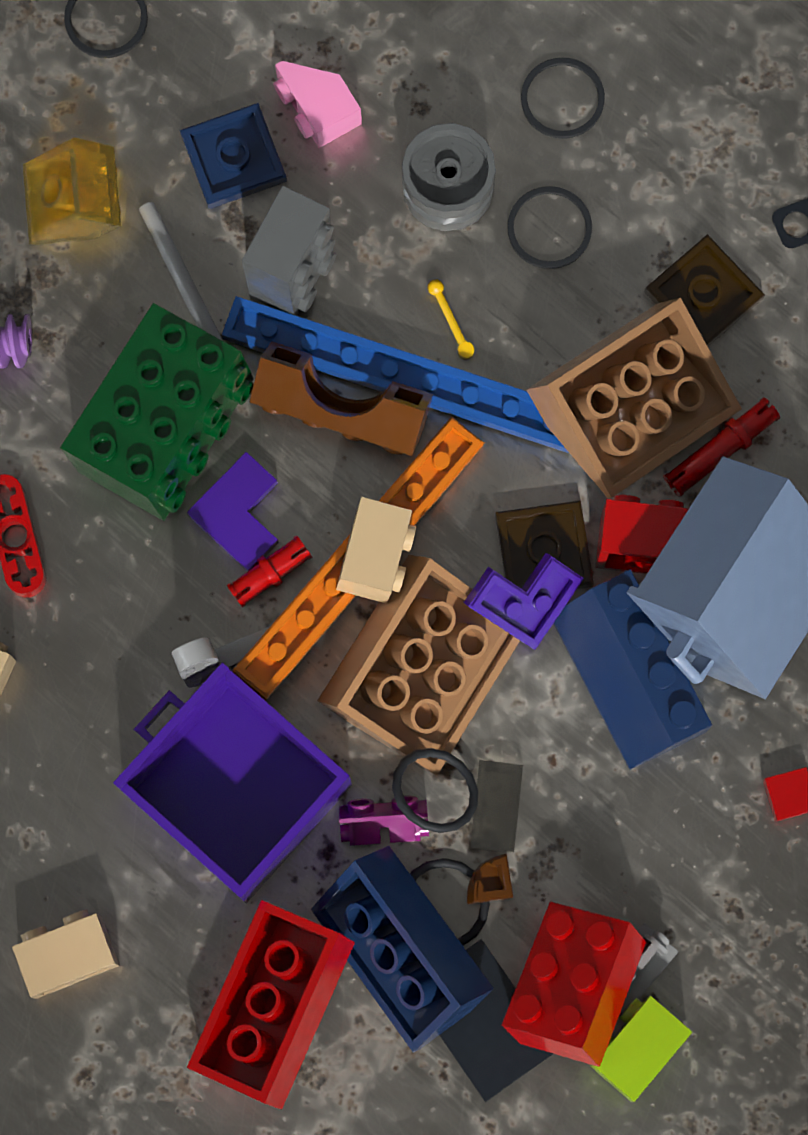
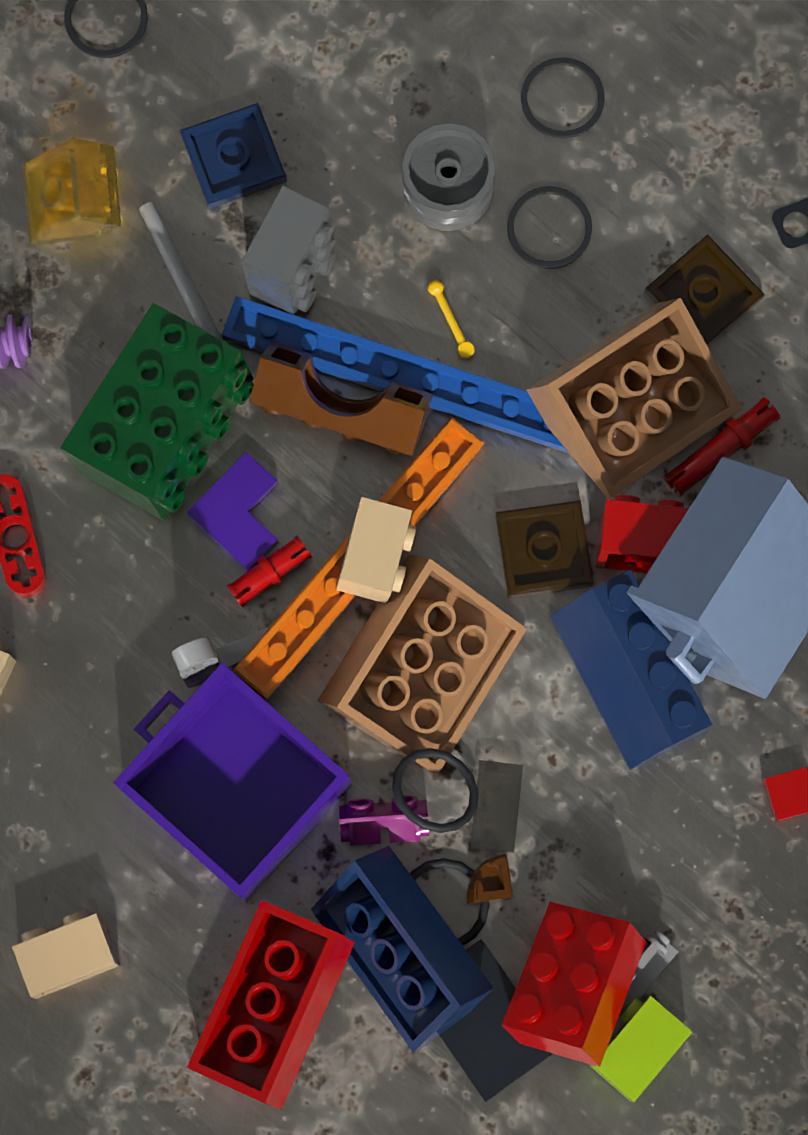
bright pink slope [273,61,362,148] -> none
dark purple tile [464,553,584,650] -> none

